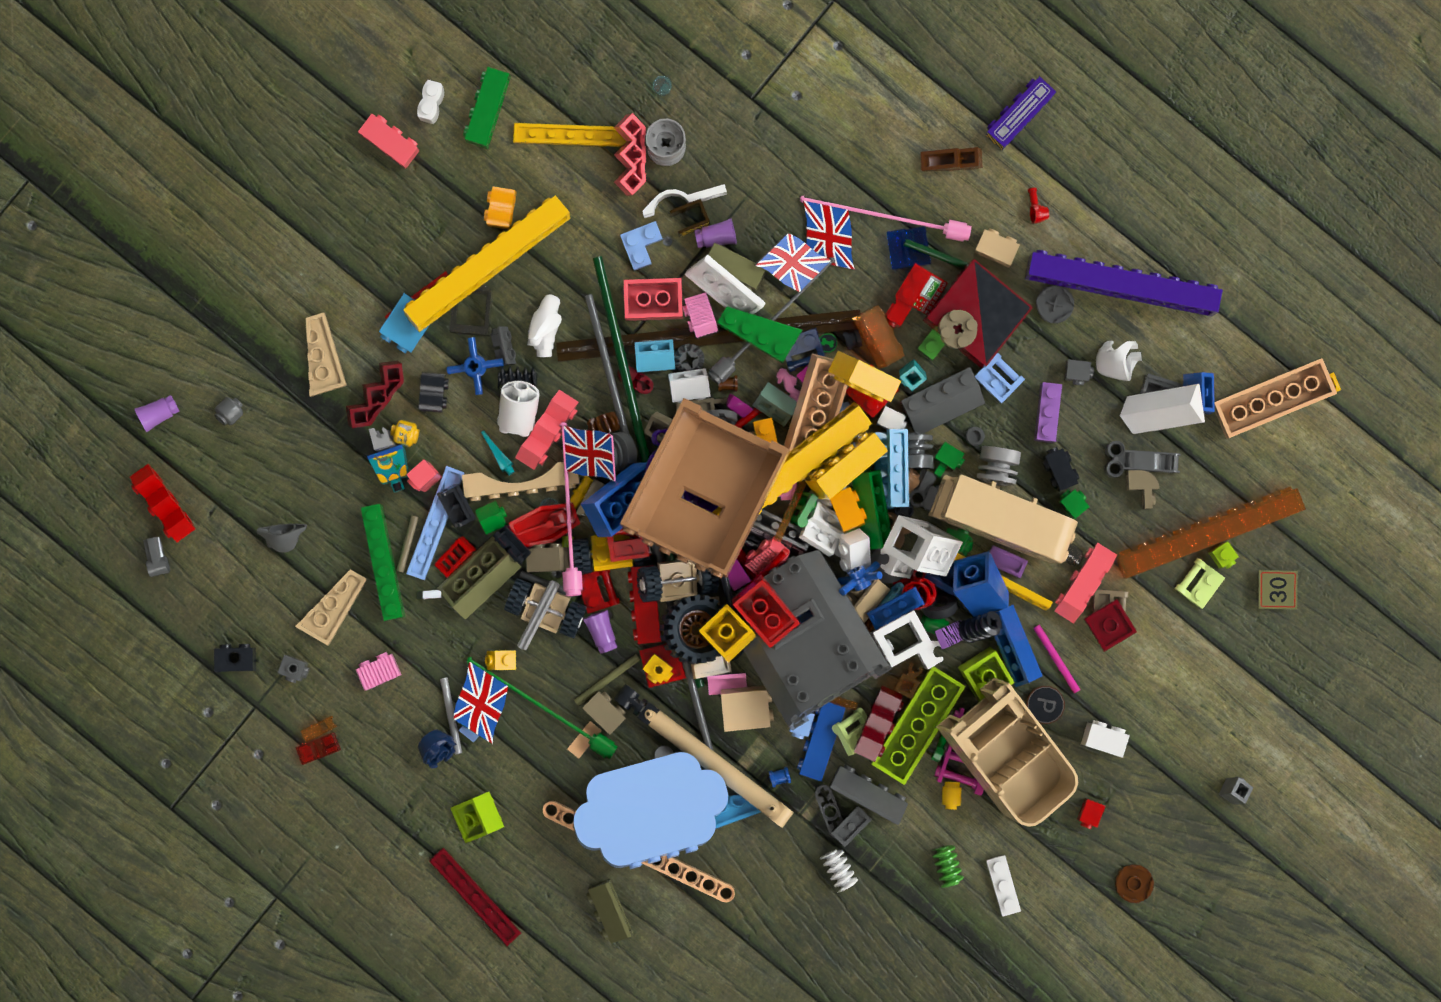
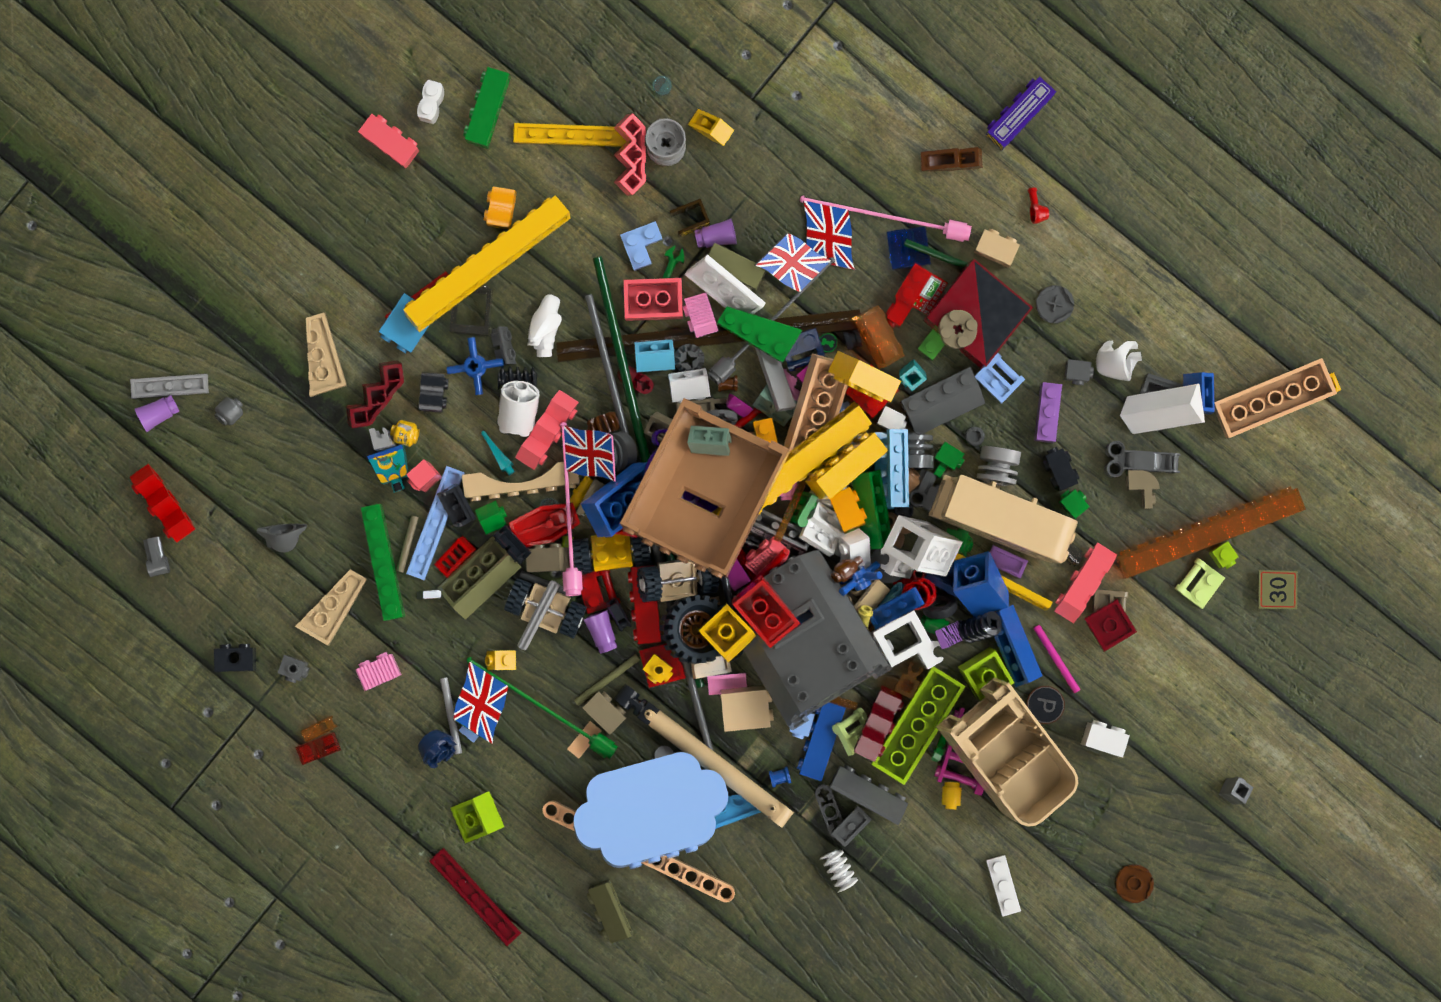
red plate [607,528,650,562] -> none
white piece [643,184,727,218] -> none
bright green piece [931,845,964,888] -> none
dark purple brick [1025,250,1223,317] -> none
red brick [1077,798,1105,829] -> none
none -> light grey tile [130,374,209,399]
none -> black bar [606,598,632,632]
none -> green bar [662,246,684,279]
none -> sand green hinge [687,426,731,456]
none -> yellow slope [688,109,734,146]
none -> light grey tile [755,347,796,412]
none -> reddish brown plant [831,556,863,583]
none -> light yellow pin [858,605,873,629]

